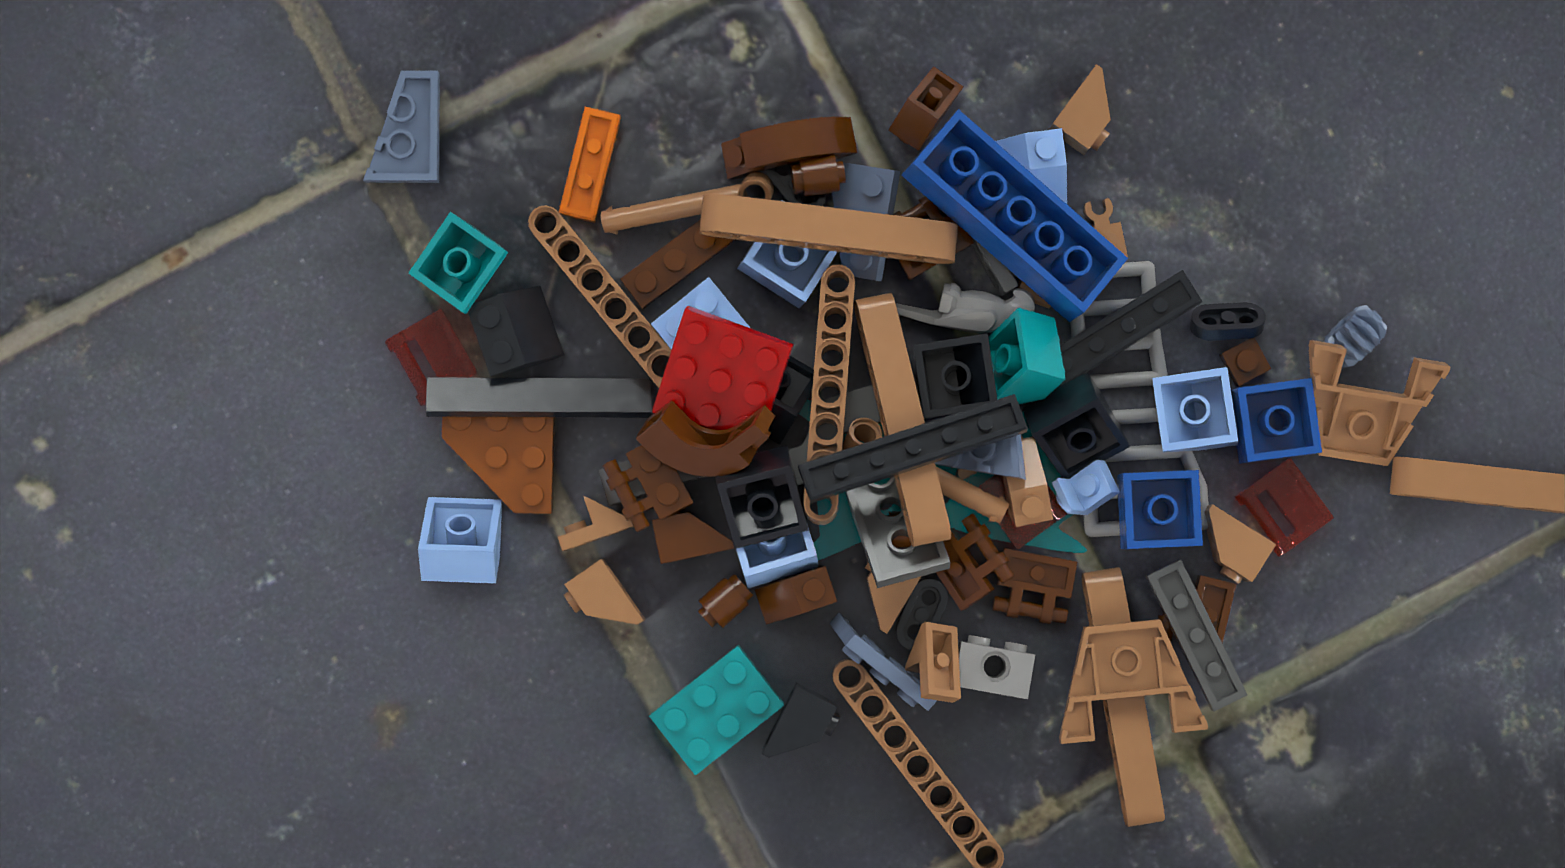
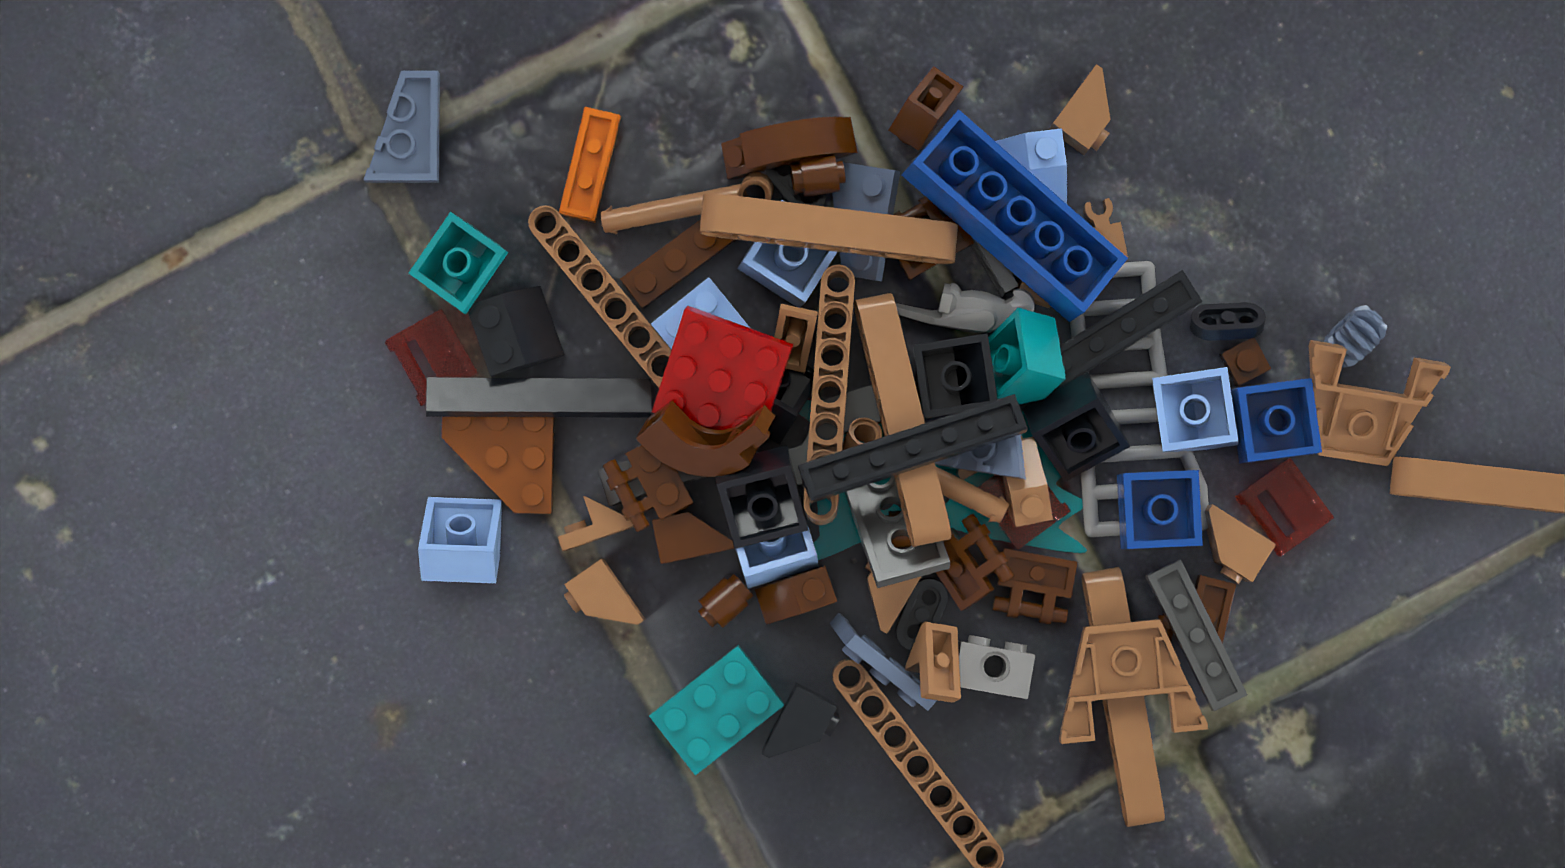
light blue bracket [1052,460,1120,515] -> none
none -> medium nougat slope [774,304,818,373]

